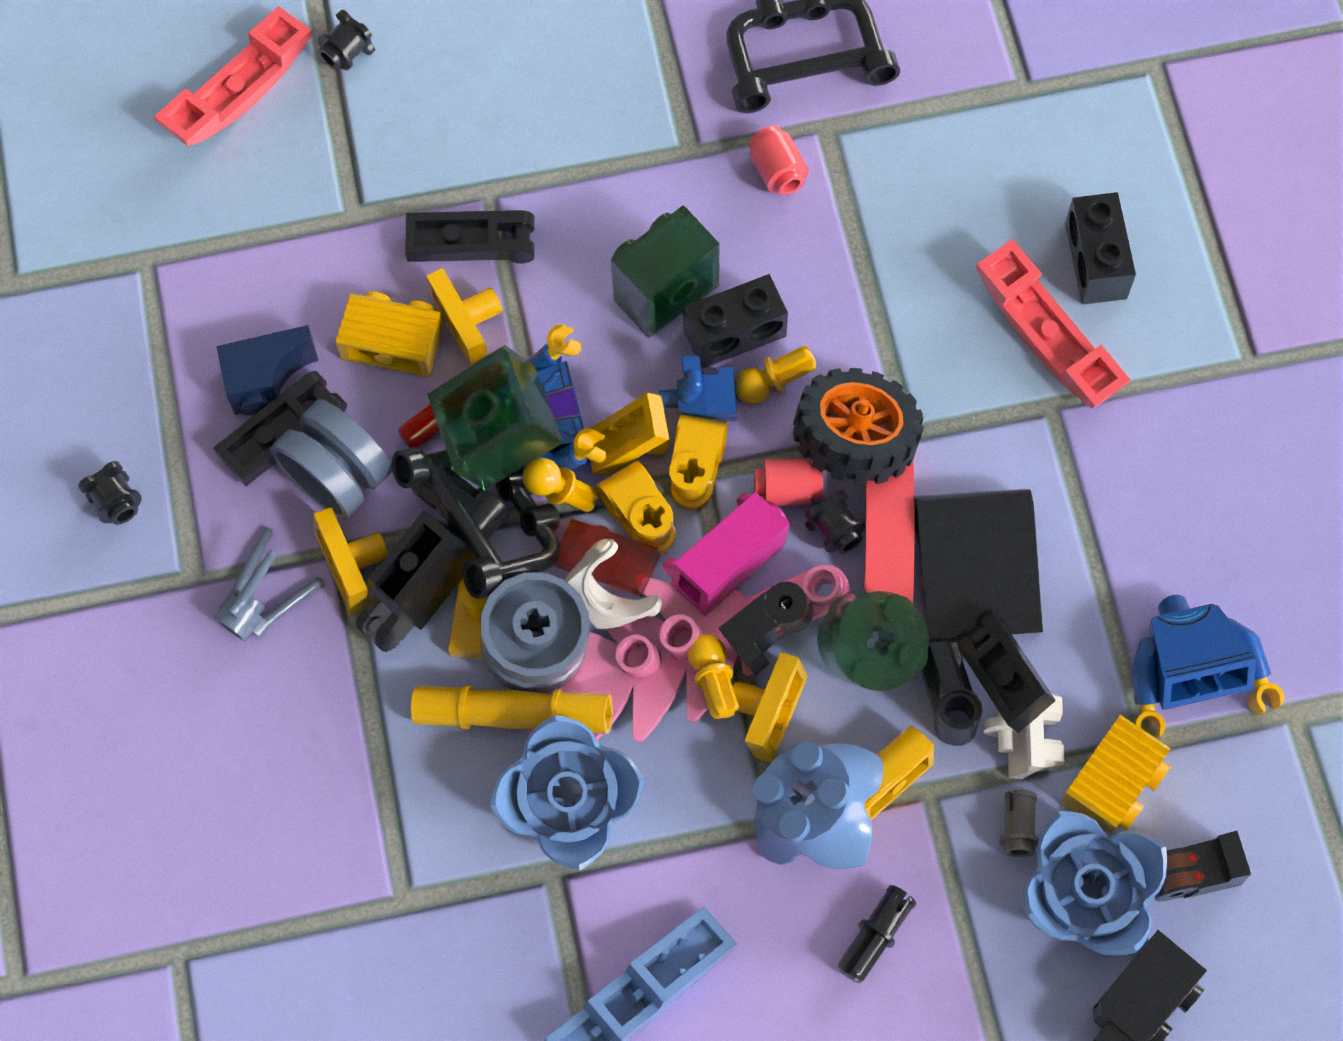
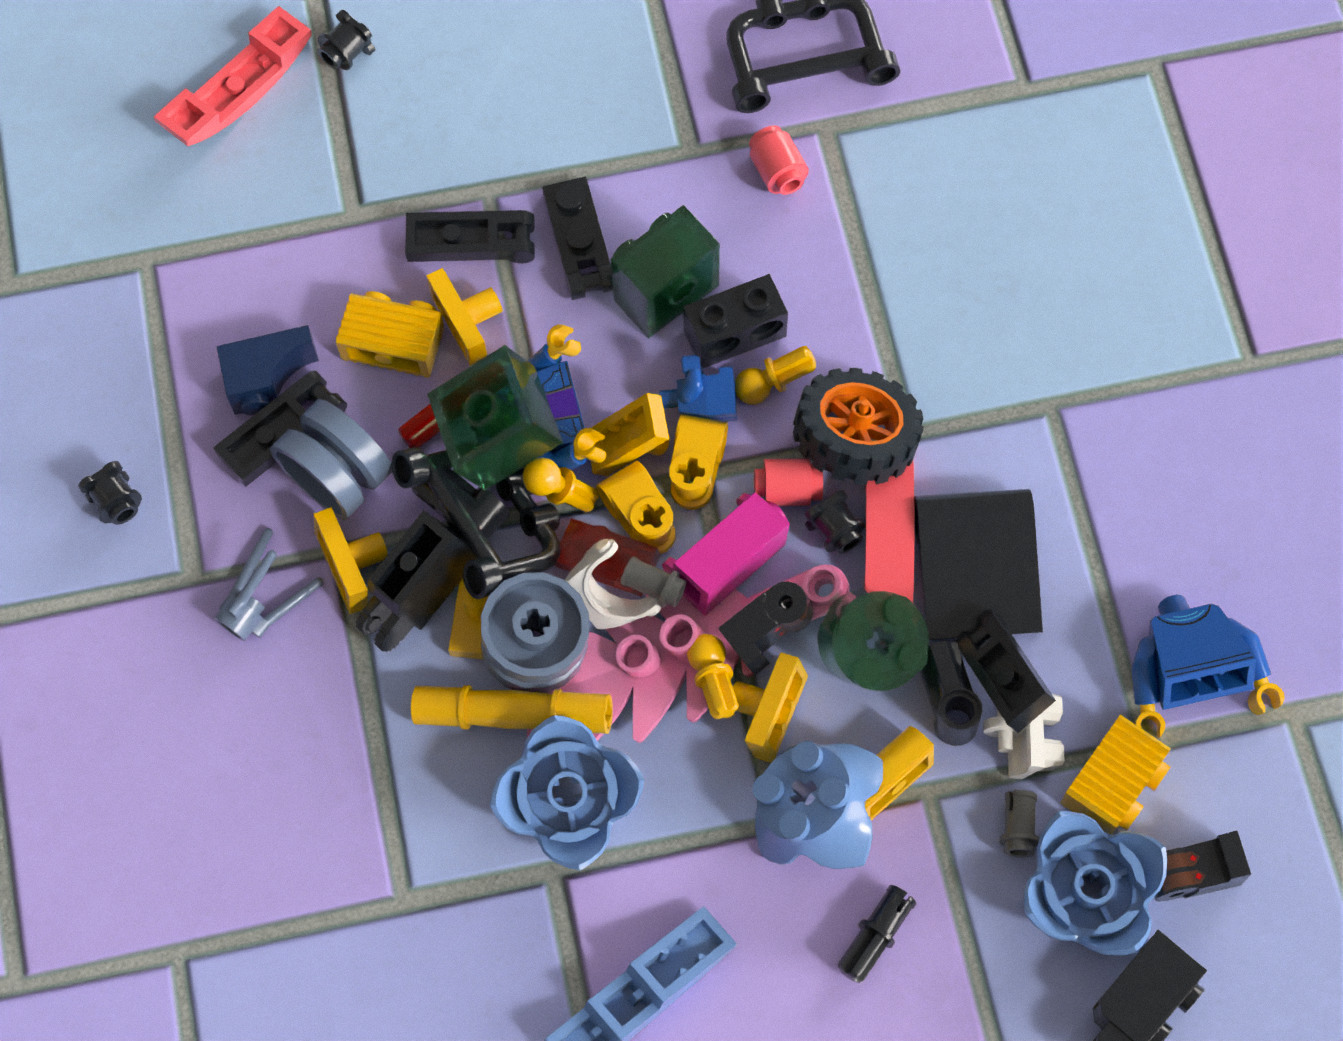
coral slope [976,239,1131,409] -> none
black brick [1065,192,1136,305] -> none
none -> black plate [542,176,617,300]
none -> dark grey pin [621,556,687,608]

